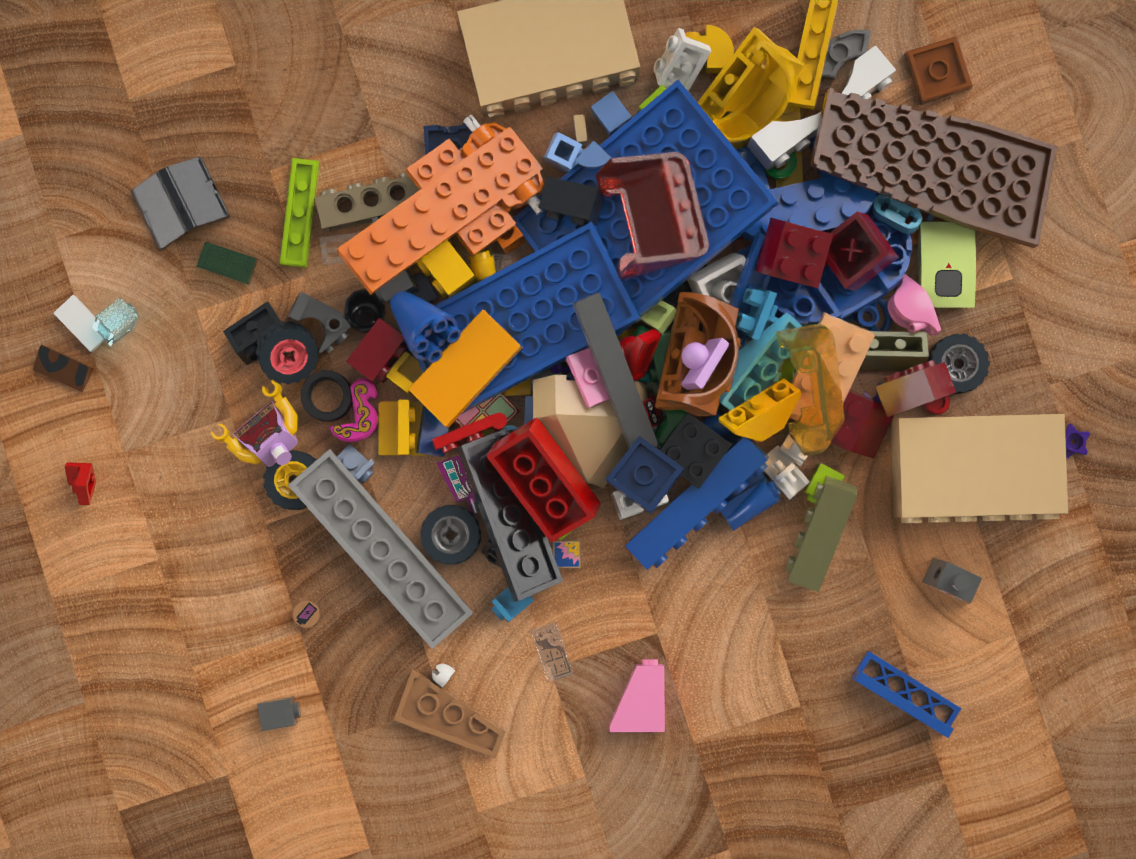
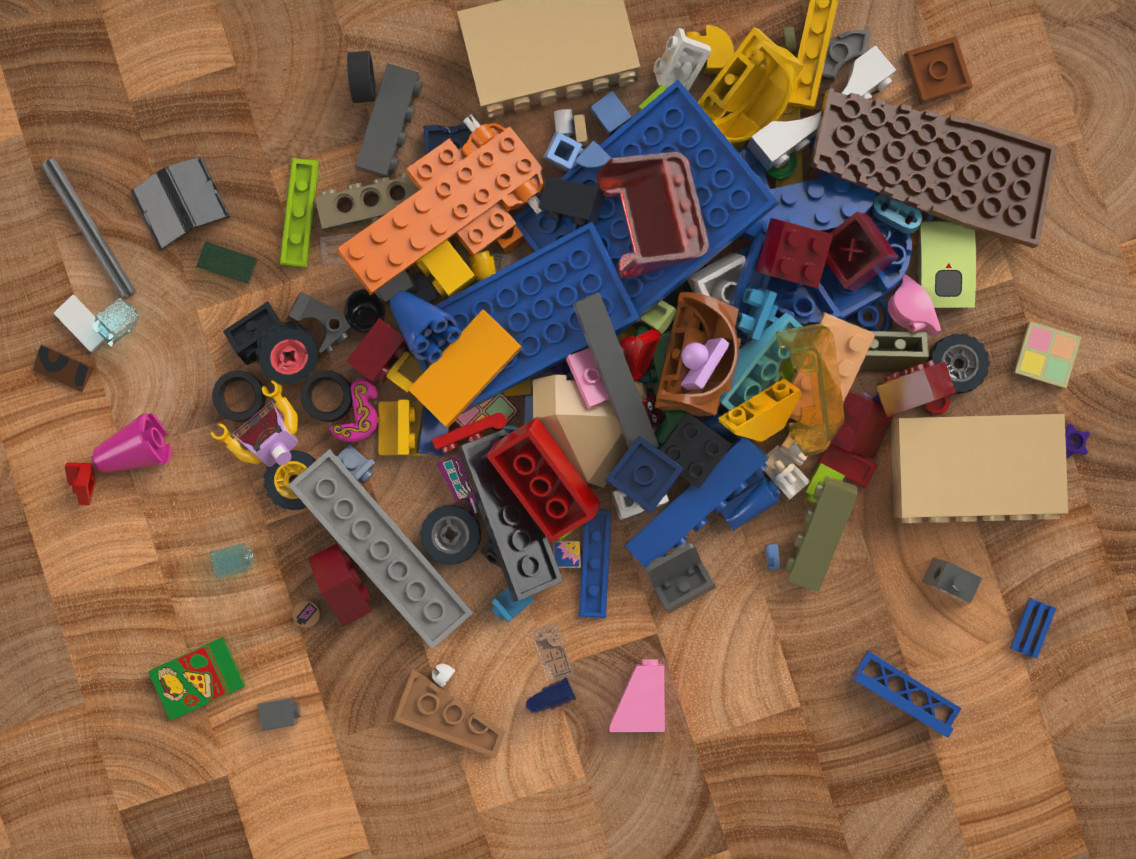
none -> dark grey axle [42,158,136,299]
none -> dark pink cone [92,413,172,473]
none -> tile [148,637,246,721]
none -> clear light blue brick [209,543,254,578]
none -> black tyre [212,370,266,422]
none -> dark red brick [308,543,372,627]
none -> black tyre [347,51,376,103]
none -> dark grey brick [356,63,423,178]
none -> clear blue hinge [526,677,576,714]
none -> white hinge [554,109,575,137]
none -> blue tile [579,509,612,618]
none -> dark grey bracket [645,543,716,614]
none -> medium blue tile [764,543,780,571]
none -> olive tile [783,26,797,54]
none -> red tile [817,442,878,489]
none -> blue tile [1010,598,1056,659]
none -> tile [1013,321,1082,389]

